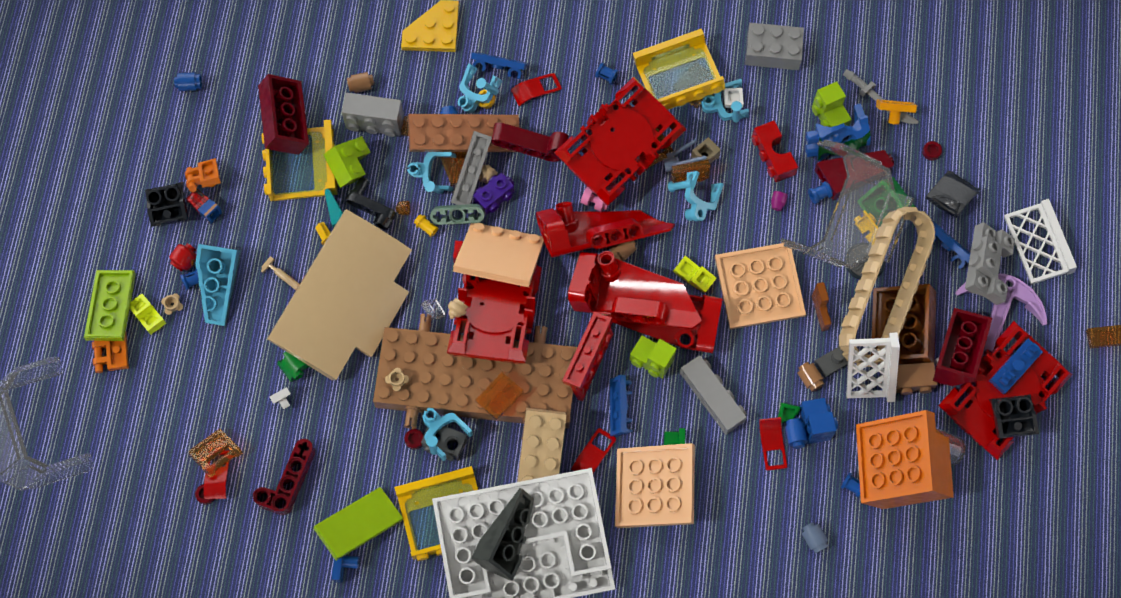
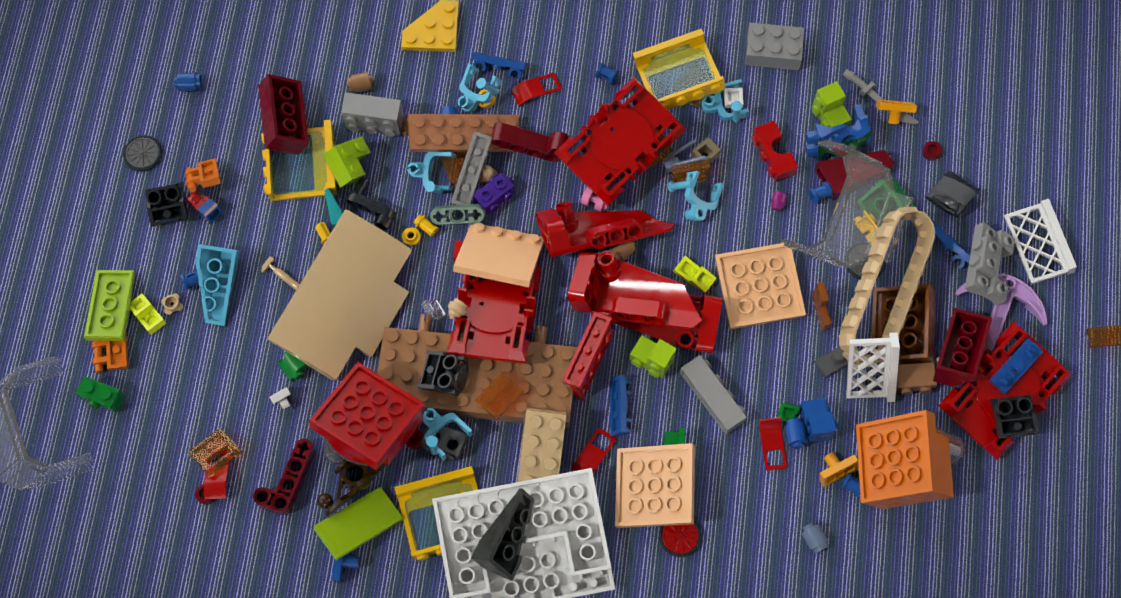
red head [169,243,197,272] -> none
tan plate [385,368,409,391] -> none
clear orange hinge [396,201,410,216] -> none
medium nougat brick [797,362,825,392] -> none
none -> green brick [75,376,125,413]
none -> dark grey wheel [123,135,162,171]
none -> red piece [309,362,424,470]
none -> dark brown piece [317,458,386,517]
none -> yellow plate [402,227,421,246]
none -> black slope [417,350,469,396]
none -> red wheel [659,521,701,557]
none -> light orange tile [820,452,858,487]

